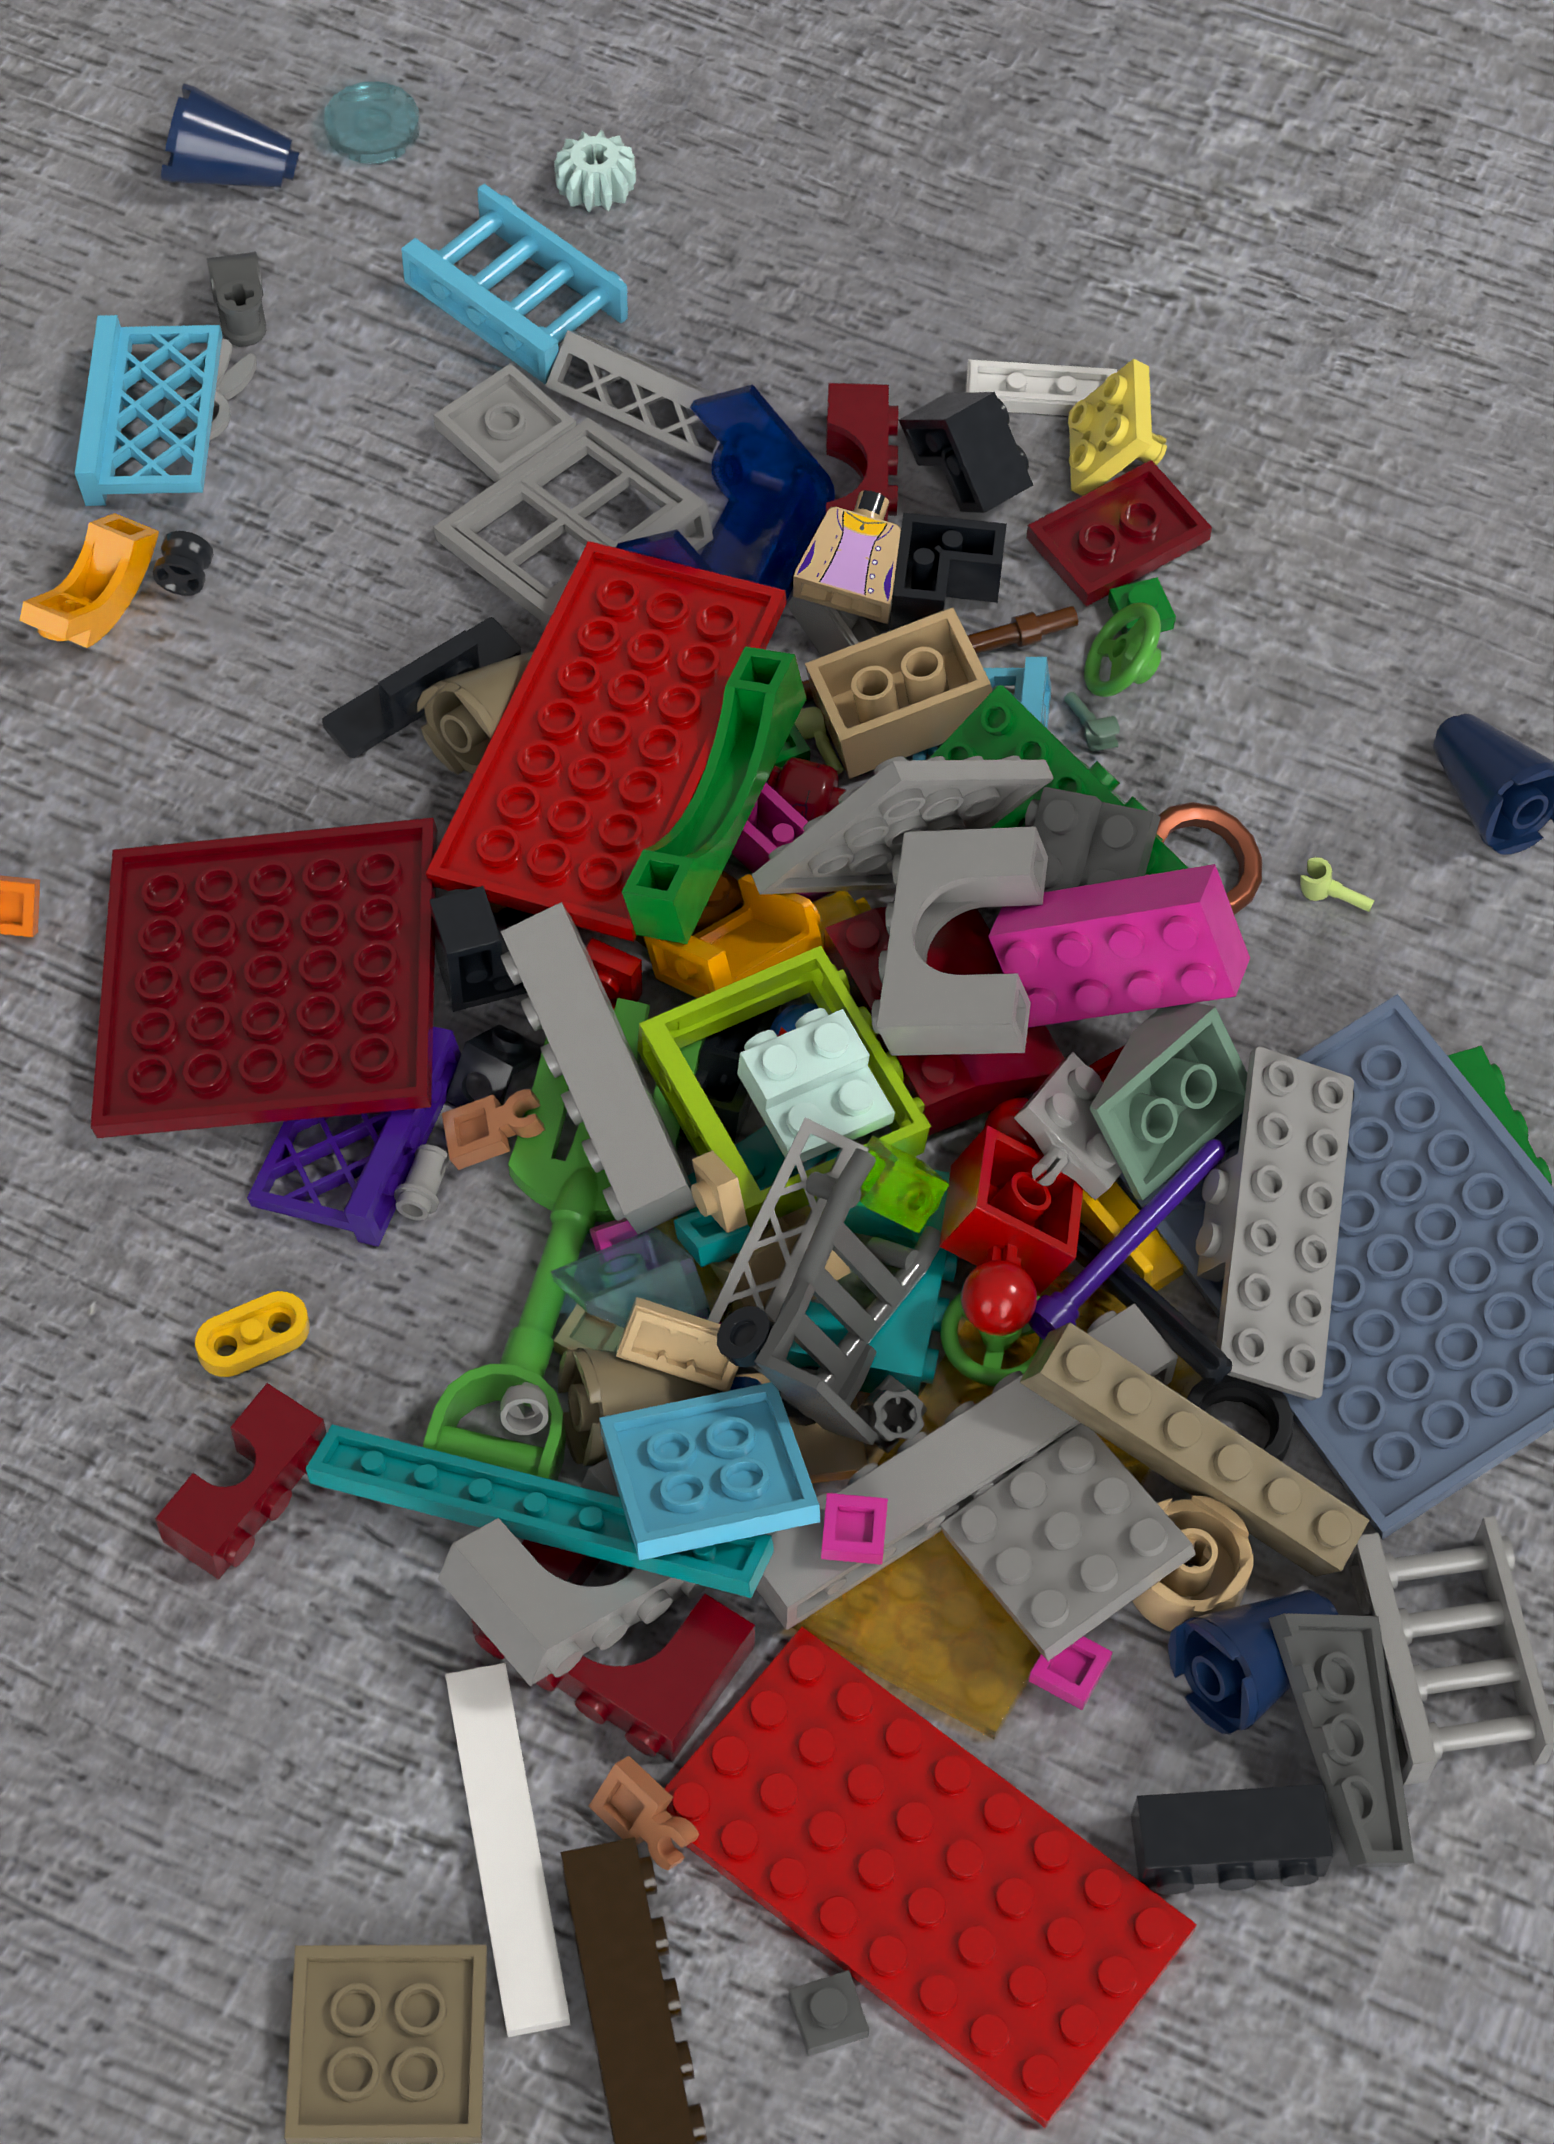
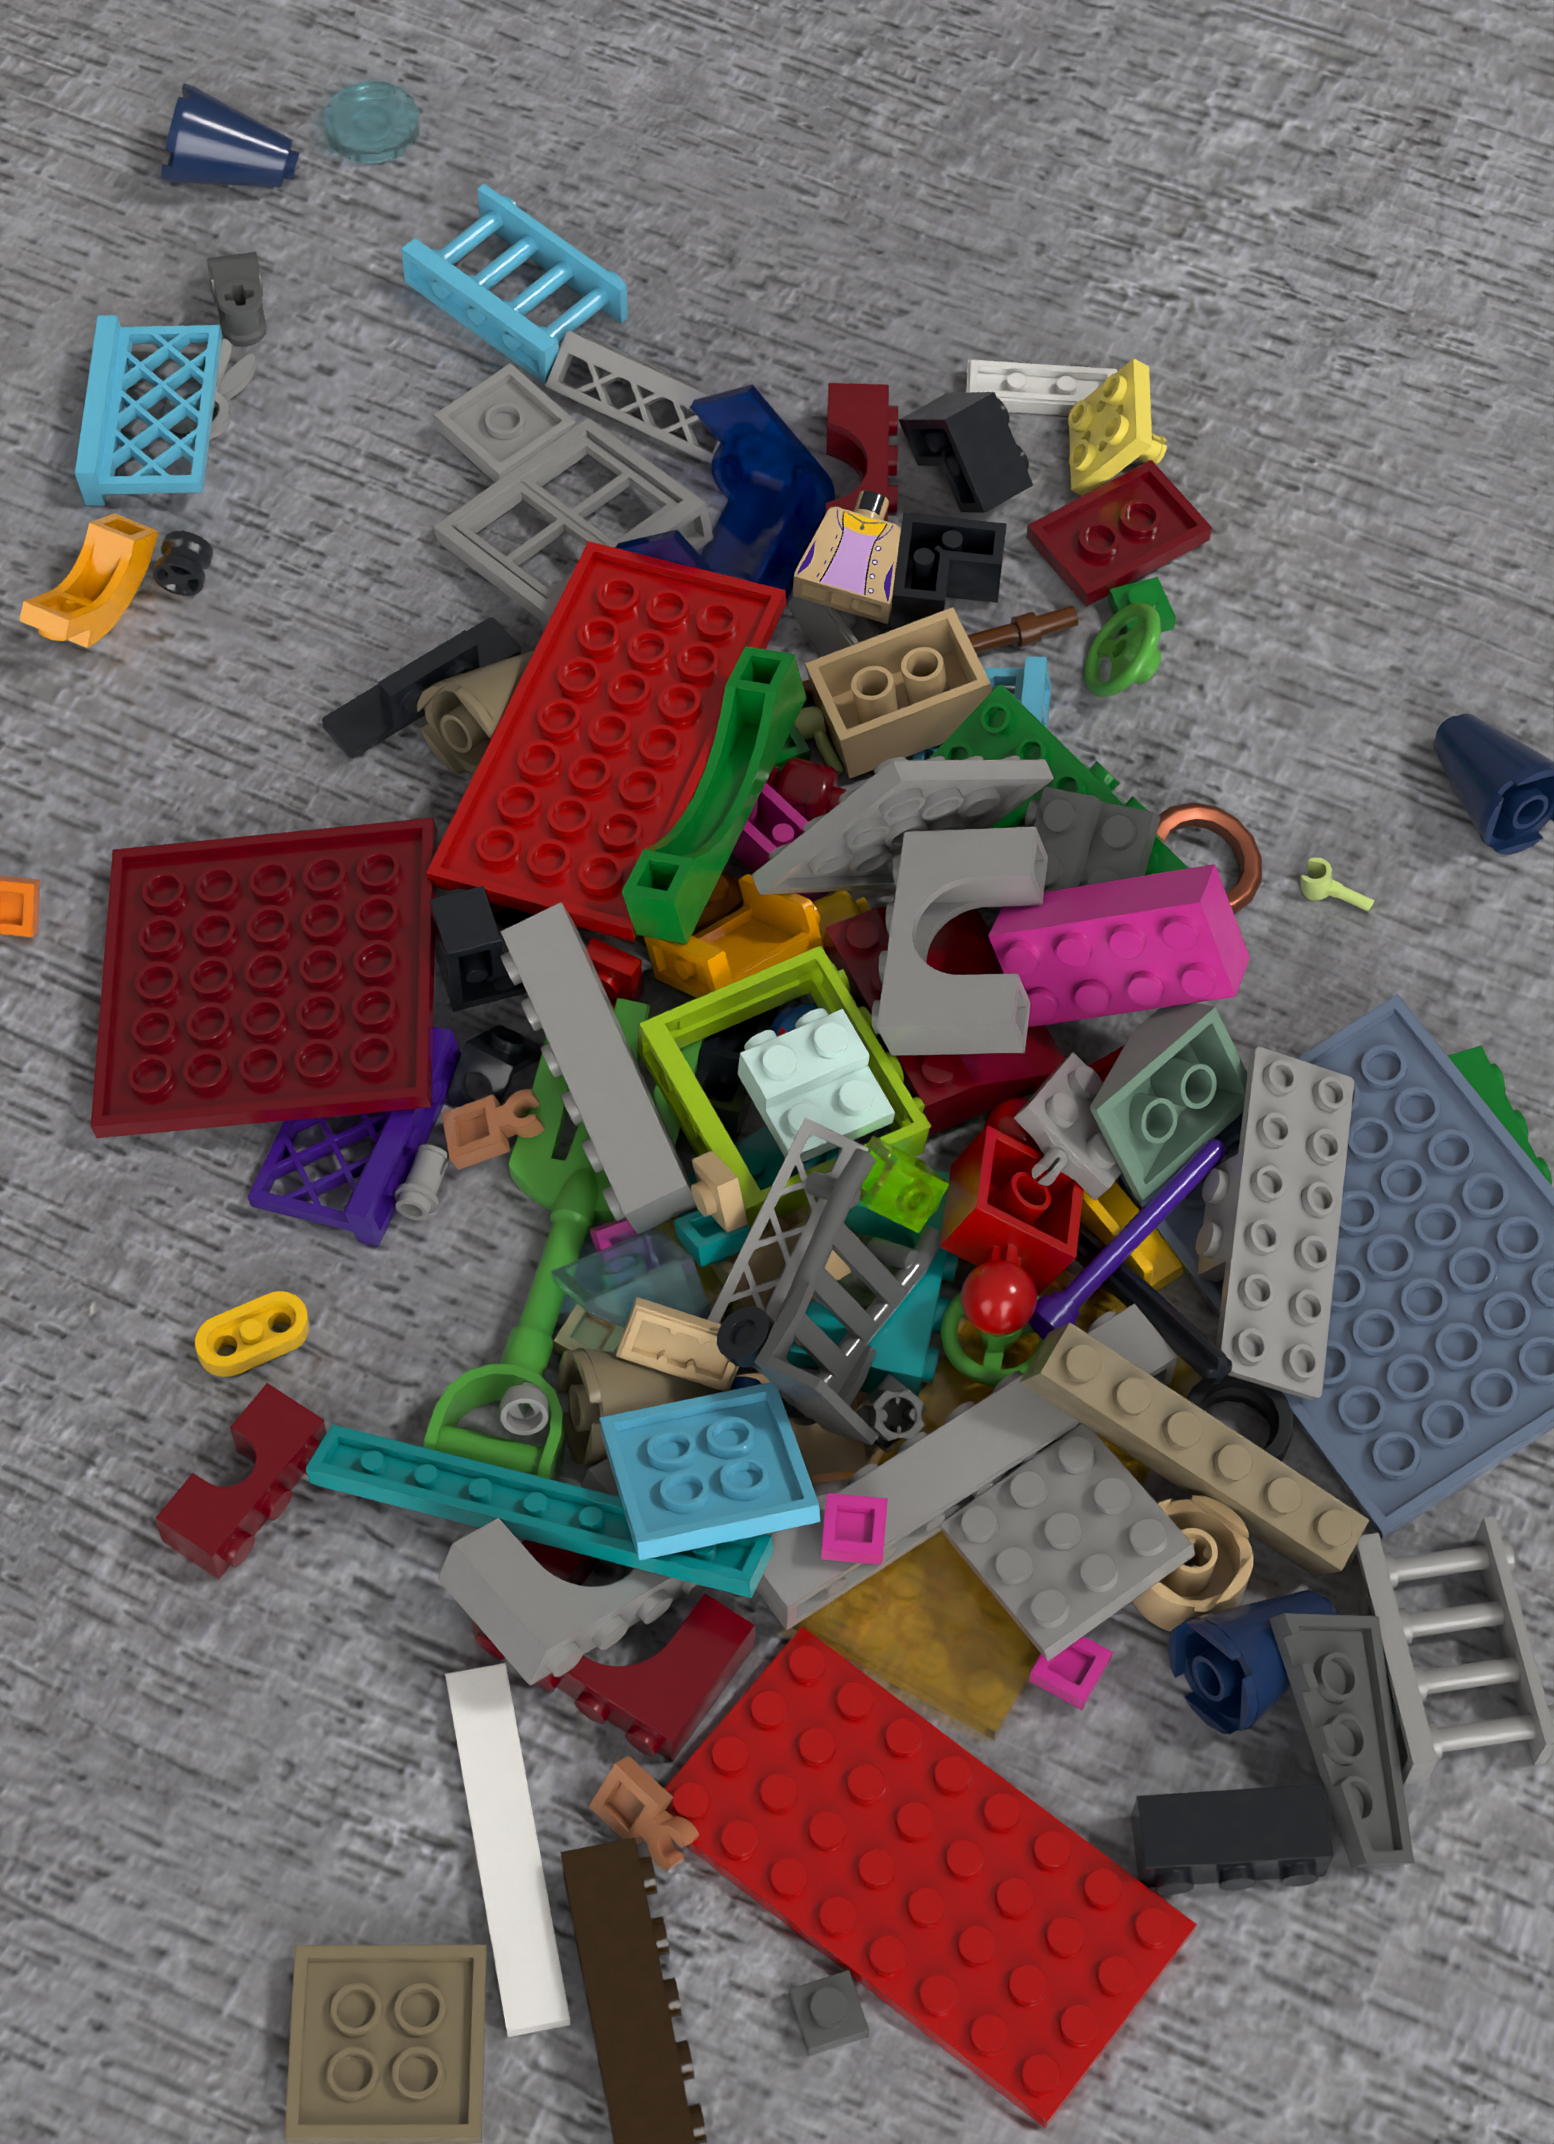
light aqua gear [554,130,636,213] -> none
sand green hand [1064,692,1120,751] -> none

